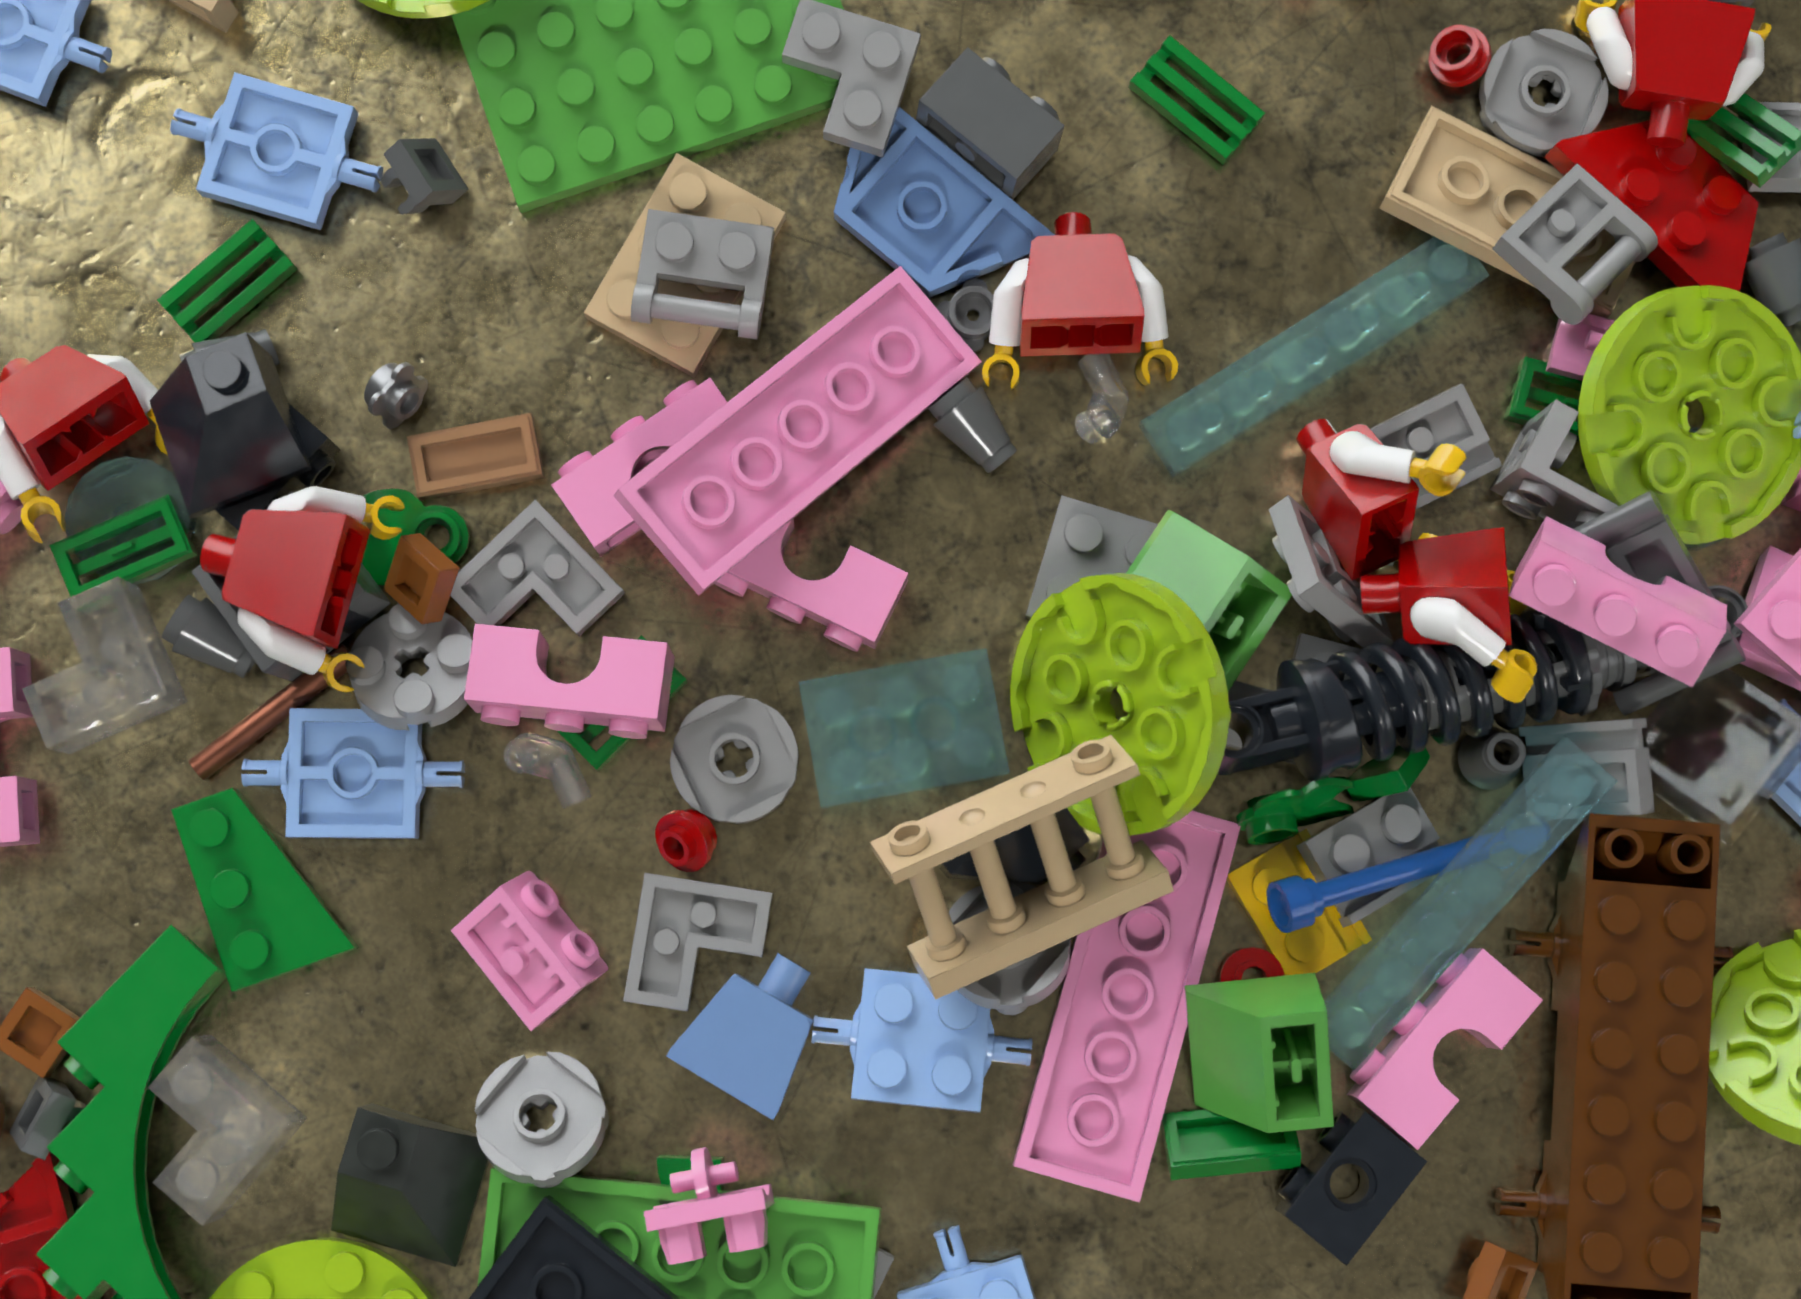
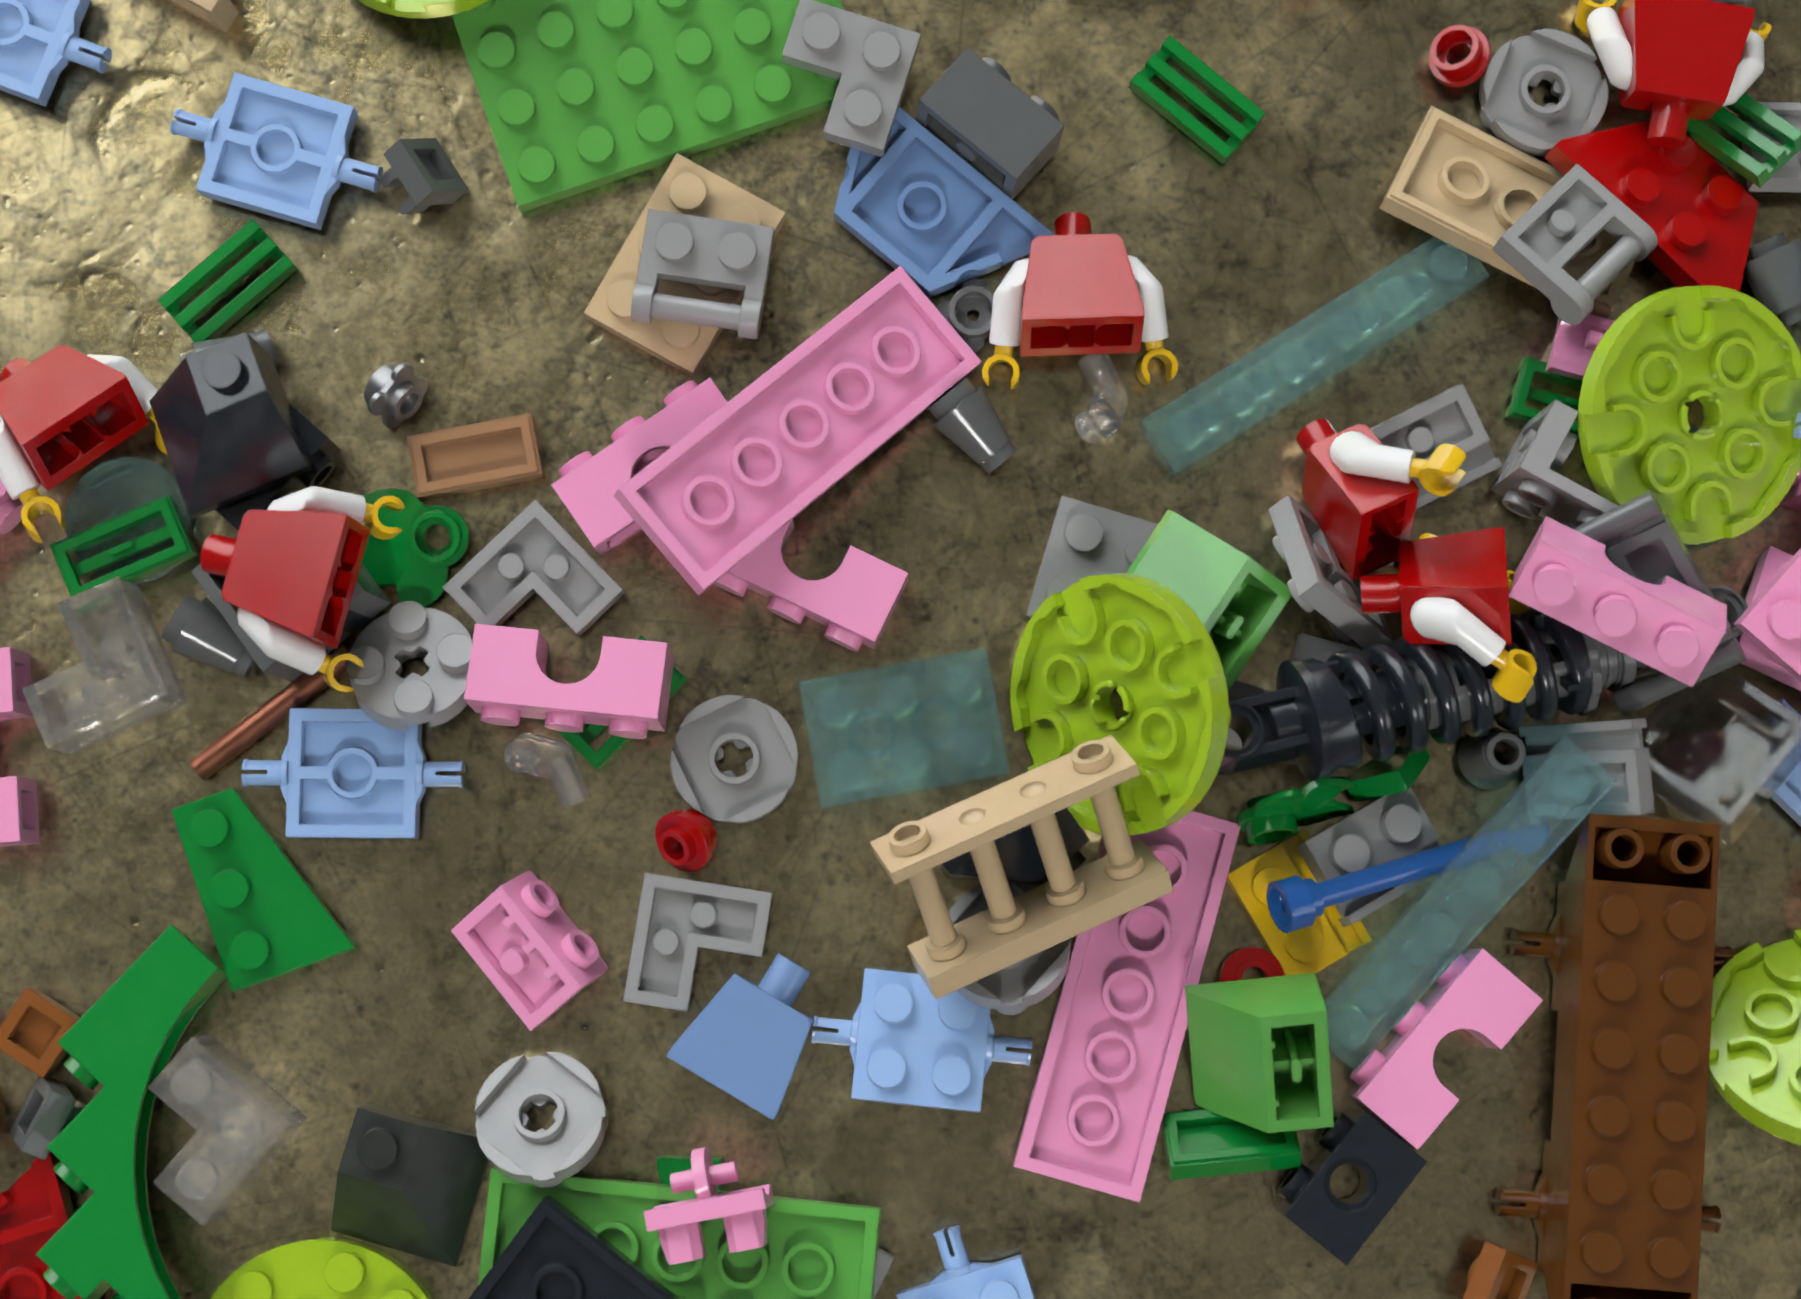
dark orange plate [383,533,460,625] -> none

